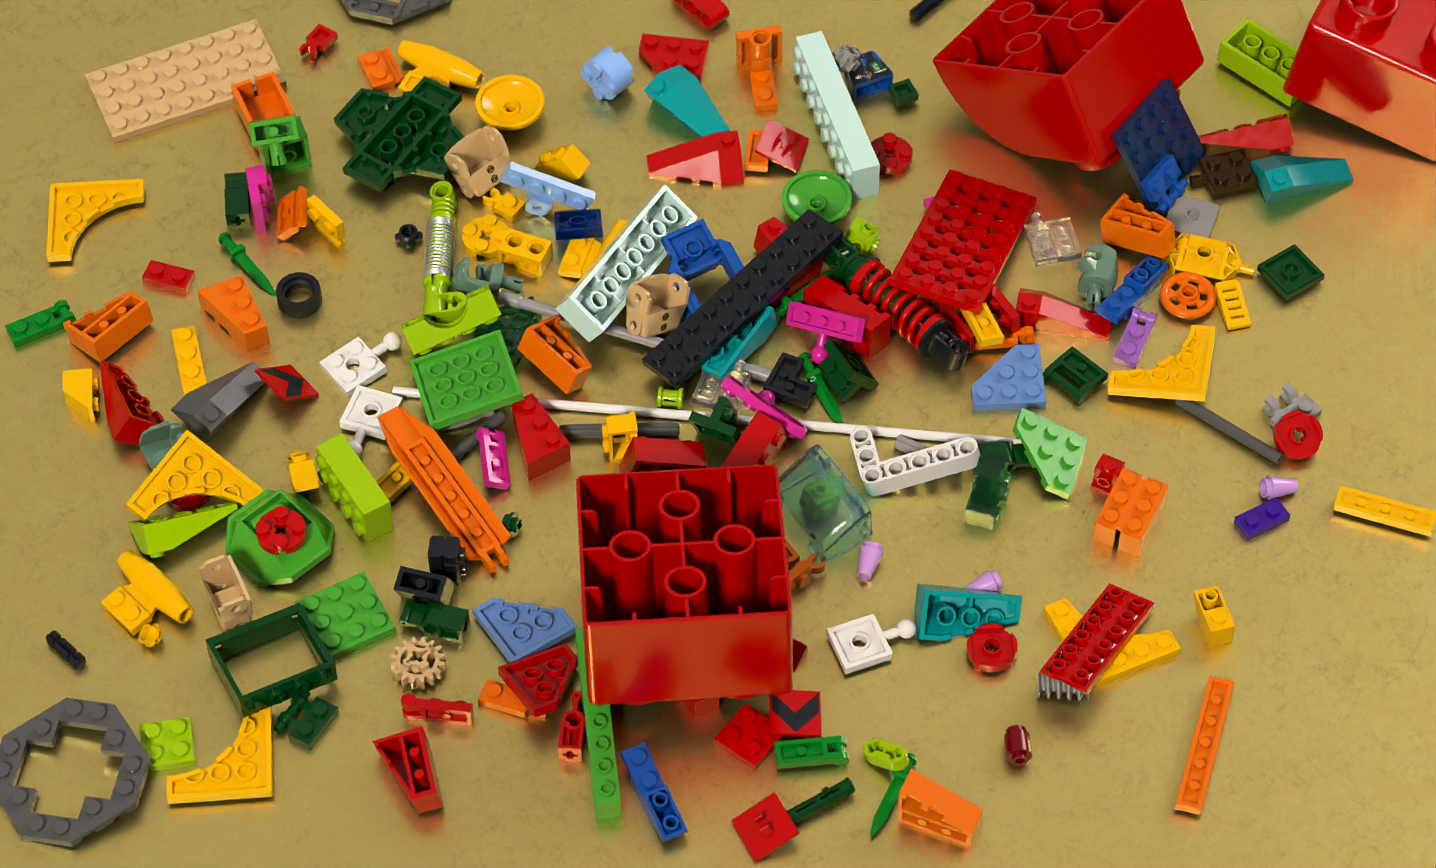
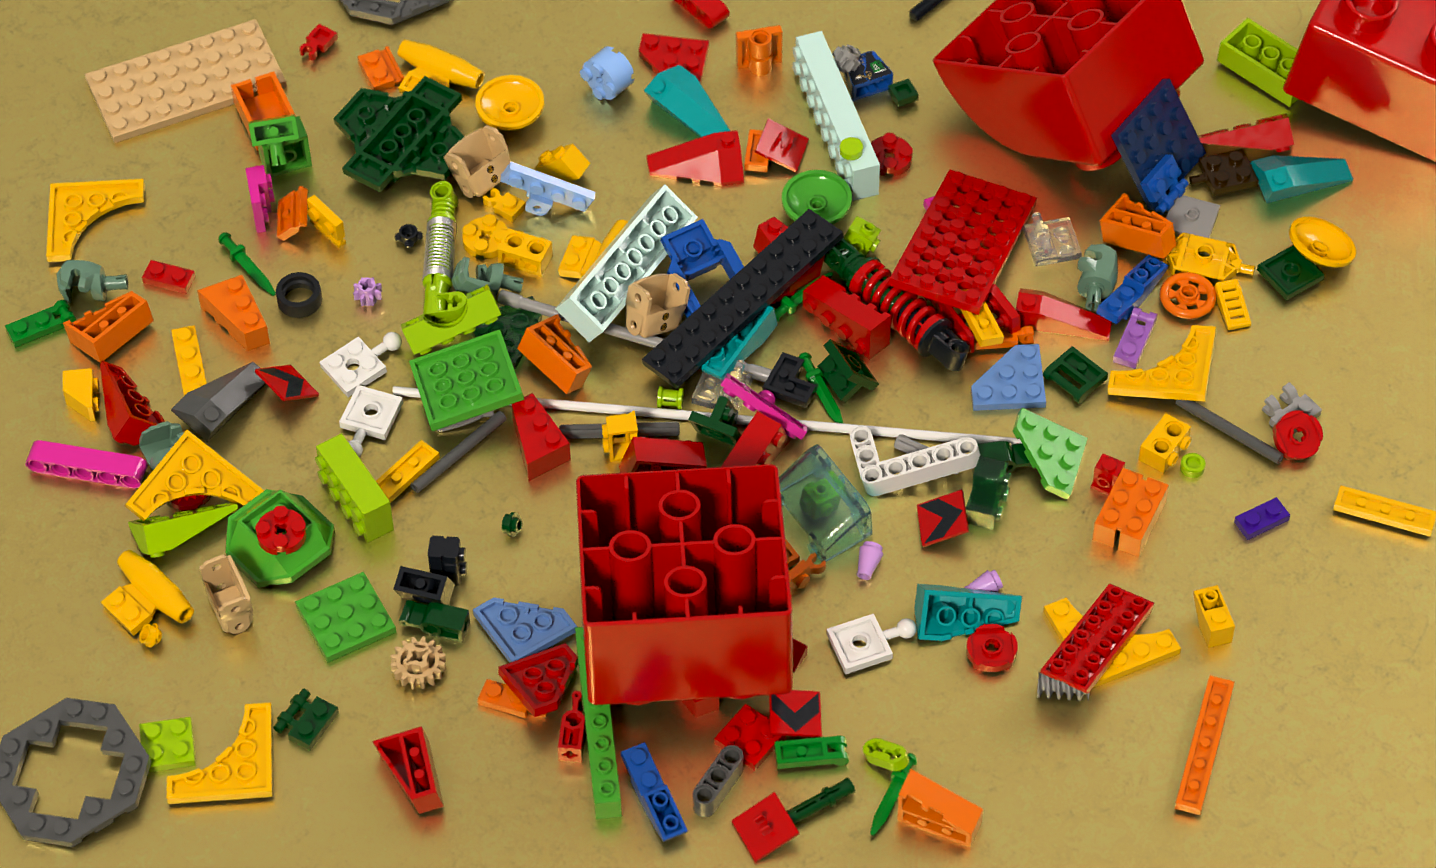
black axle [46,630,86,669] -> none
dark green window [206,603,338,718] -> none
dark green piece [224,172,251,229] -> none
yellow slope [285,450,319,493] -> none
orange hinge [377,406,511,574] -> none
red plate [401,693,474,726] -> none
dark pink plate [476,426,511,490] -> none
clear blue plate [554,209,603,241] -> none
orange plate [749,70,778,112] -> none
dark pink plate [786,301,865,364] -> none
dark red brick [1004,725,1032,765] -> none
lavender cone [1259,475,1298,500] -> none
none -> dark pink beam [25,440,148,488]
none -> sand green piece [56,260,129,303]
none -> lavender gear [353,277,382,306]
none -> dark grey beam [693,745,743,817]
none -> lime tile [840,137,863,160]
none -> red piece [917,489,969,547]
none -> yellow brick [1138,413,1192,474]
none -> lime tile [1180,453,1206,478]
none -> yellow dish [1289,217,1356,268]

